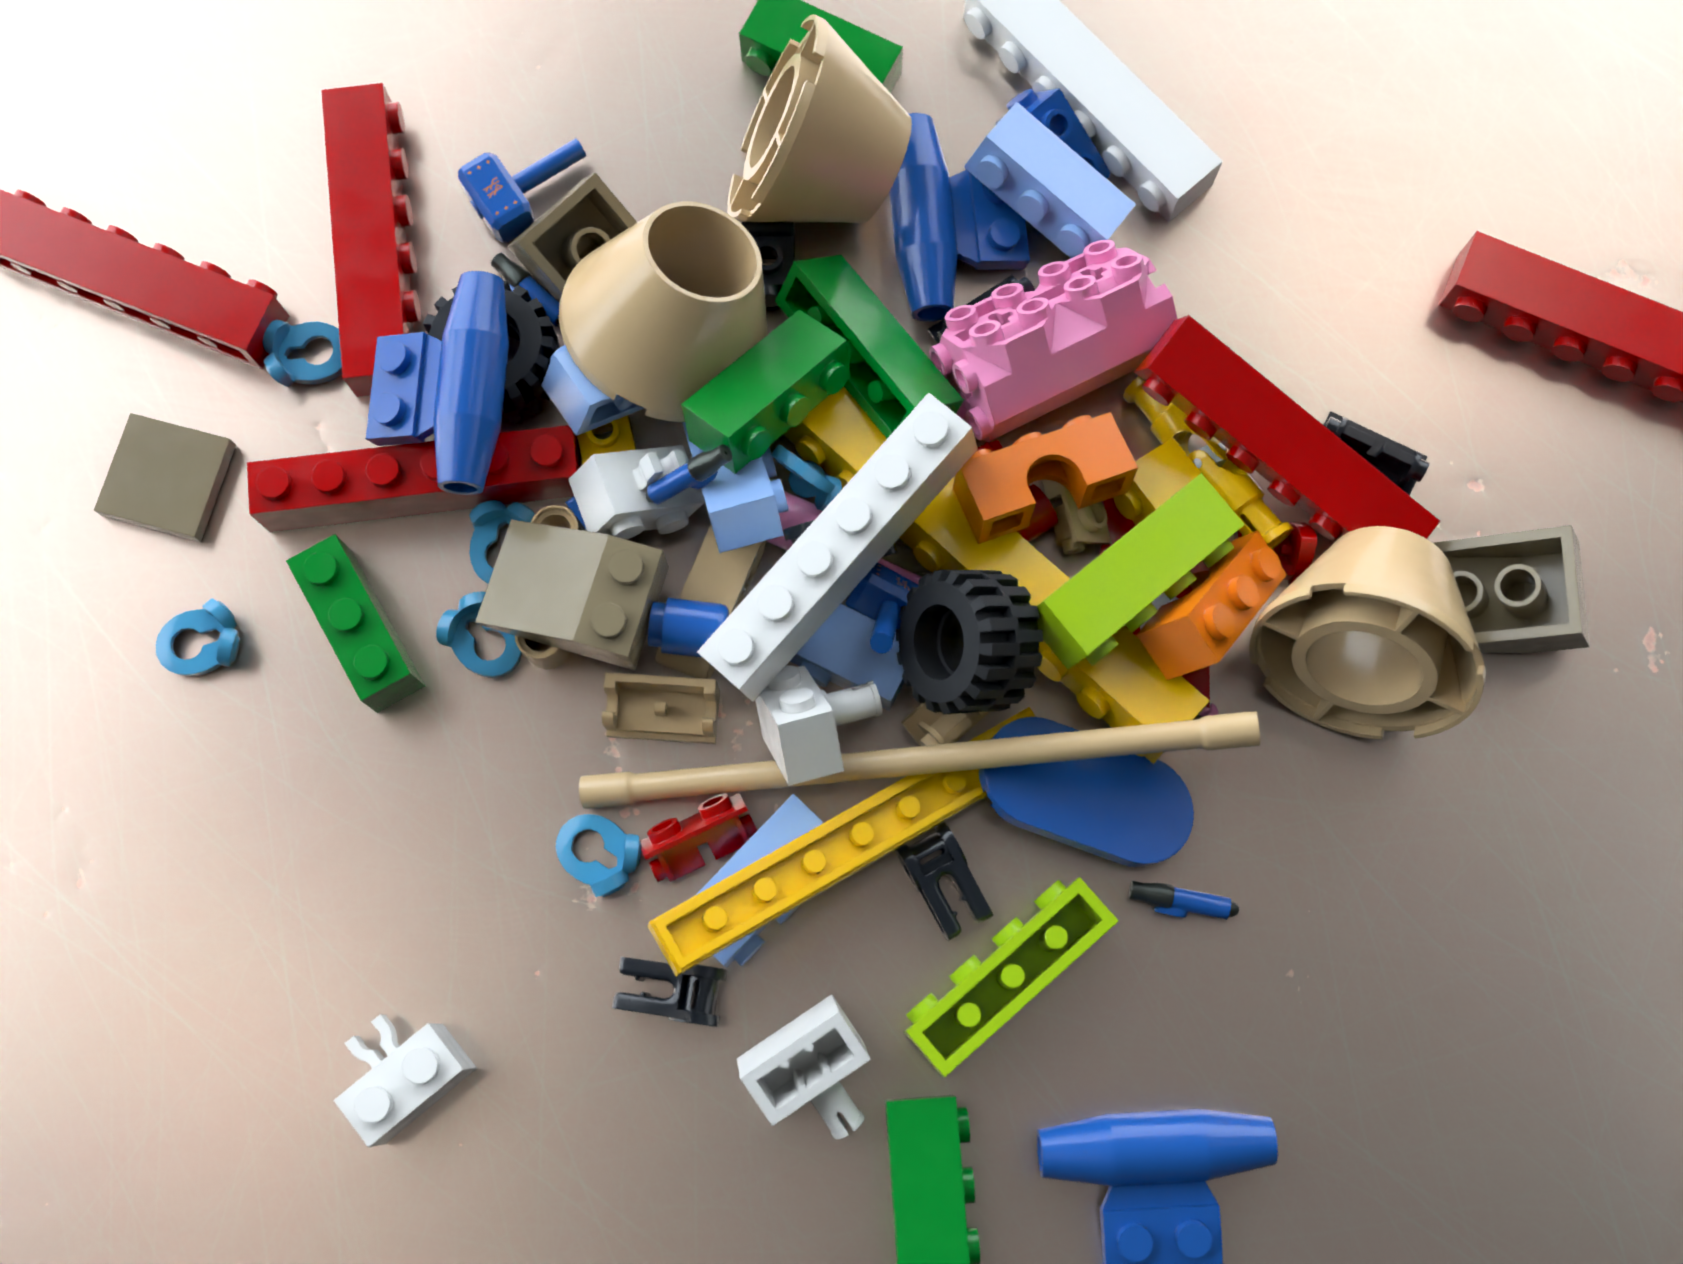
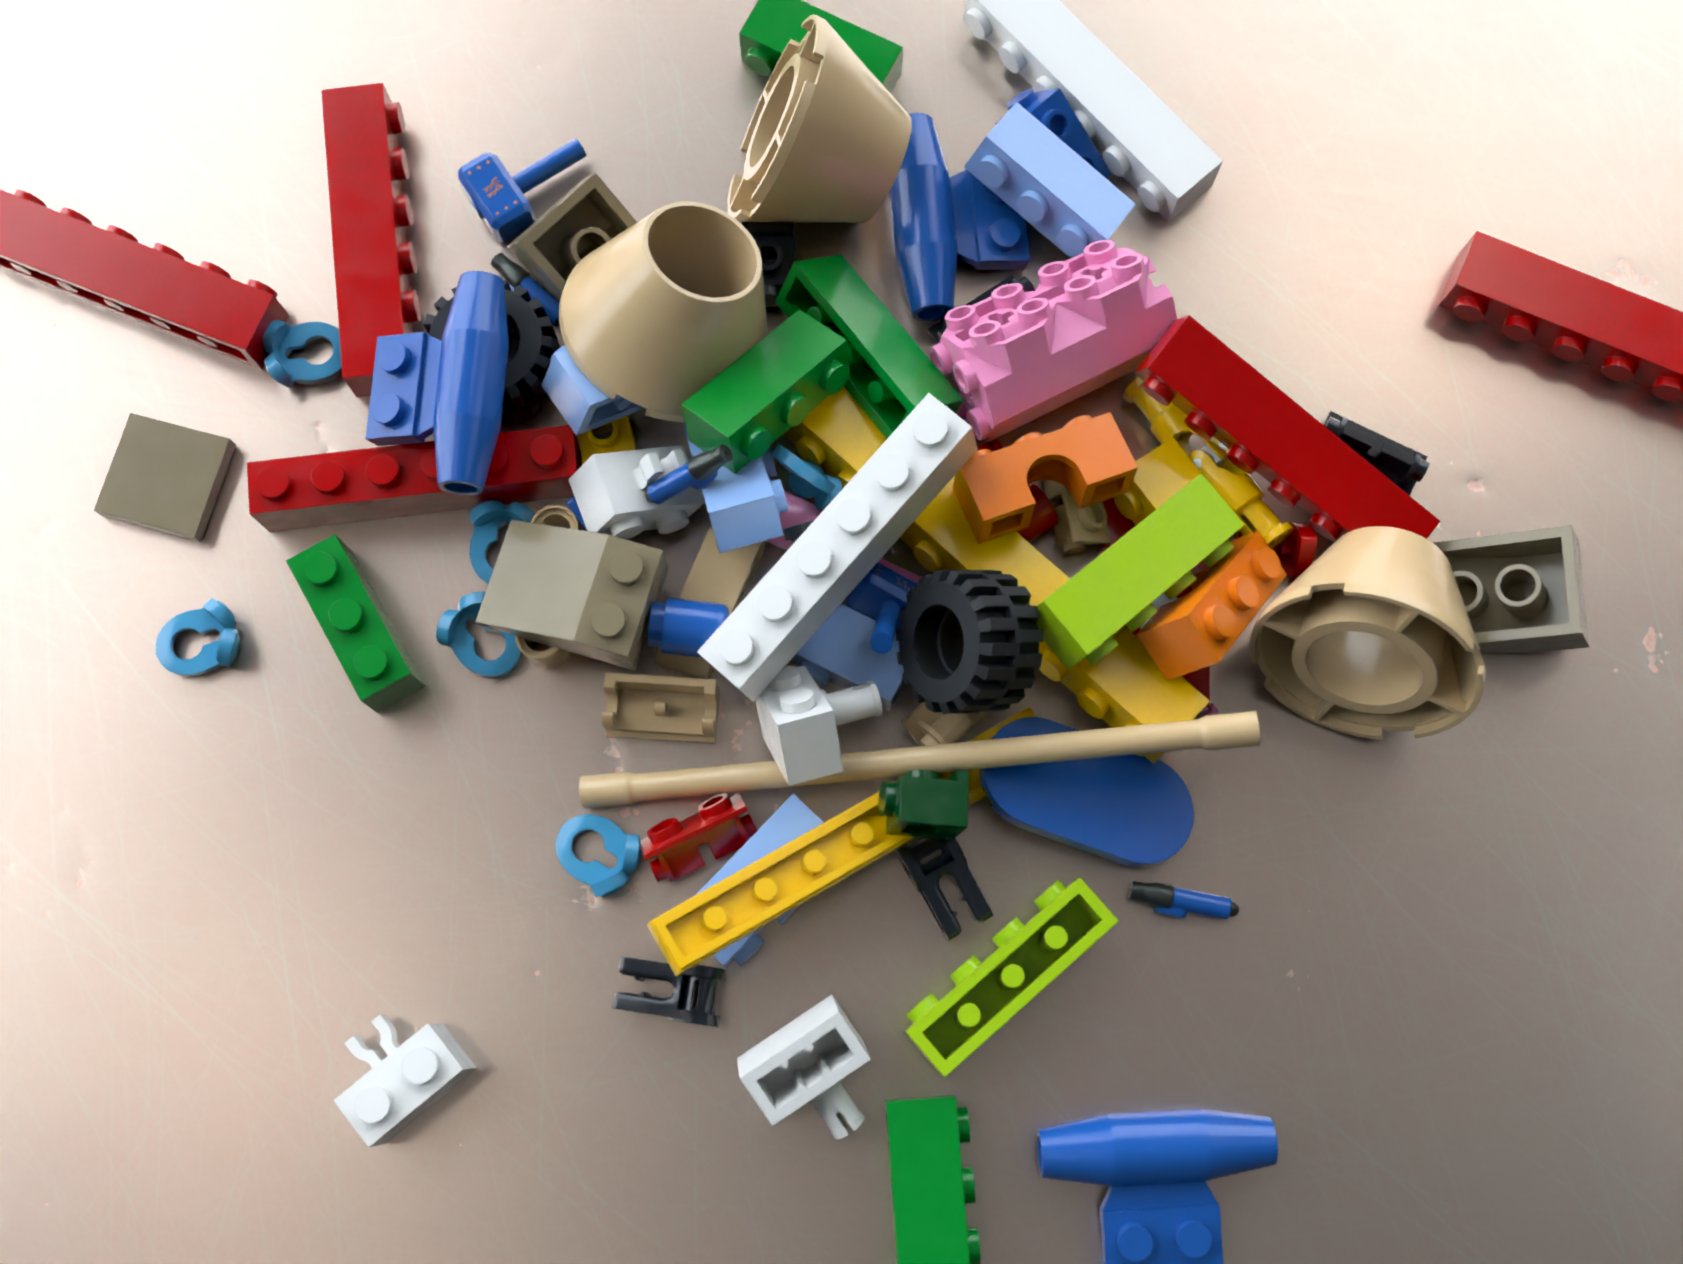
none -> dark green brick [878,770,969,840]

